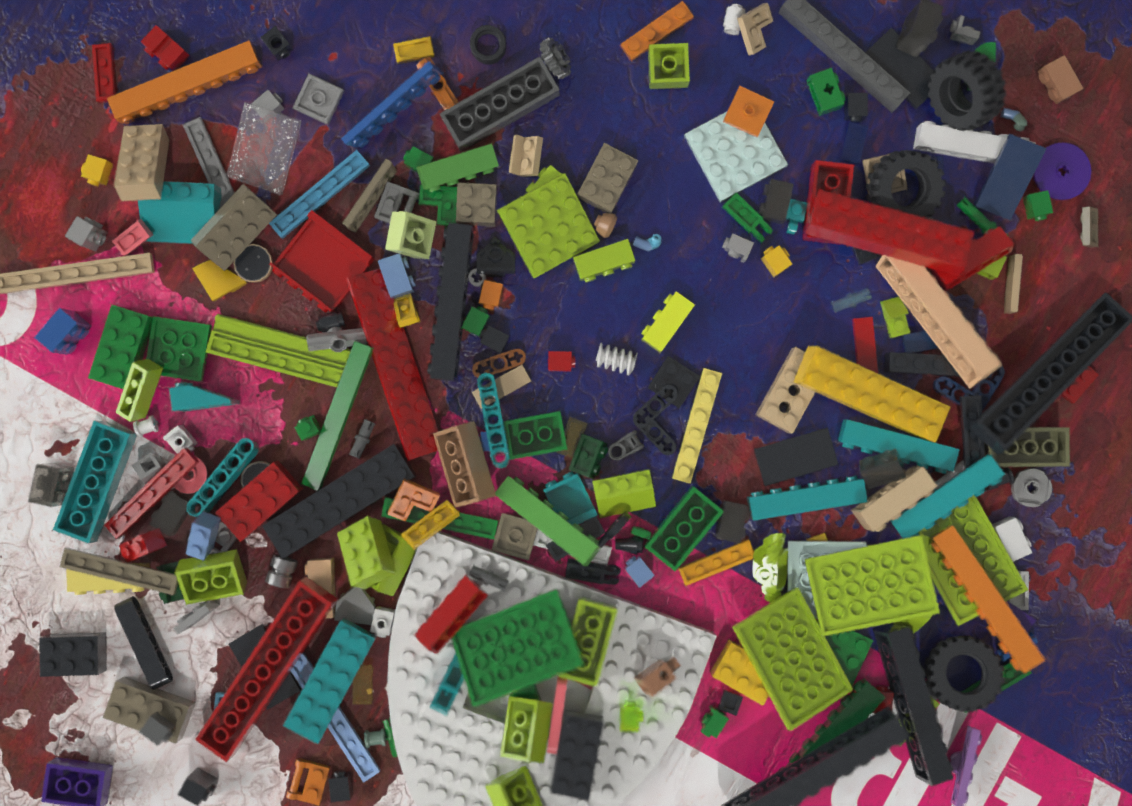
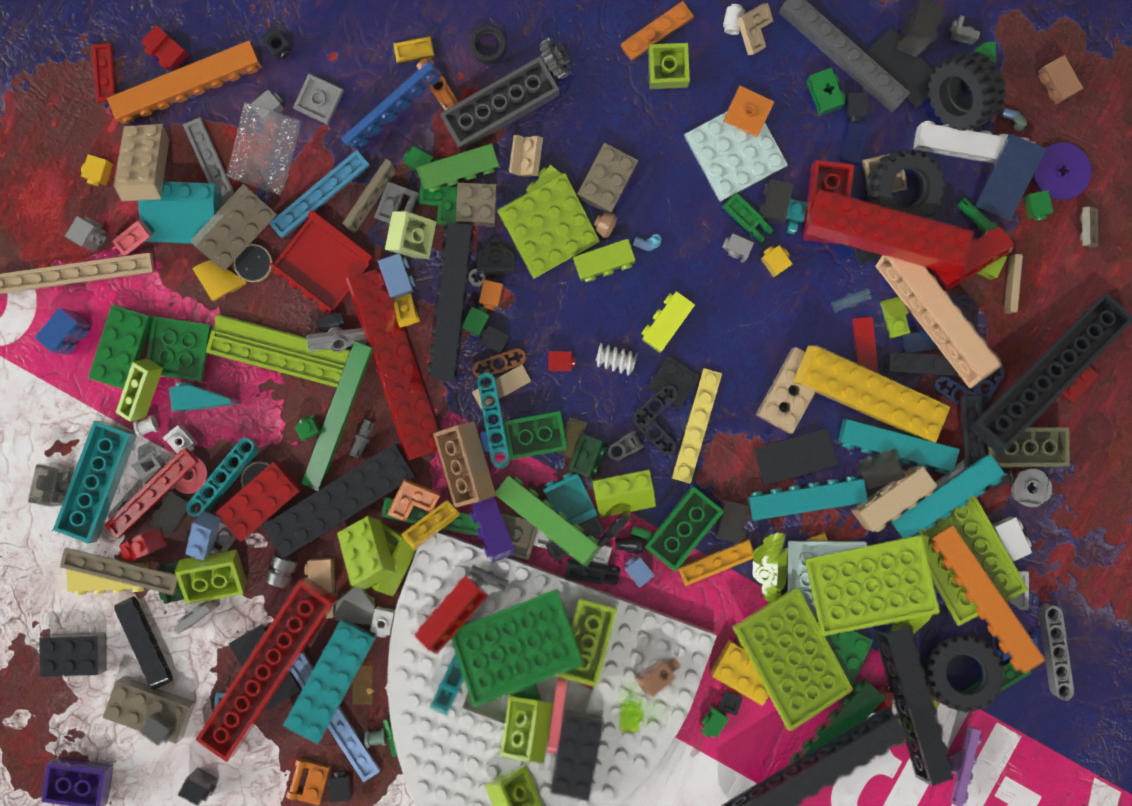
none -> dark purple brick [470,497,515,563]
none -> light grey beam [1038,603,1074,700]

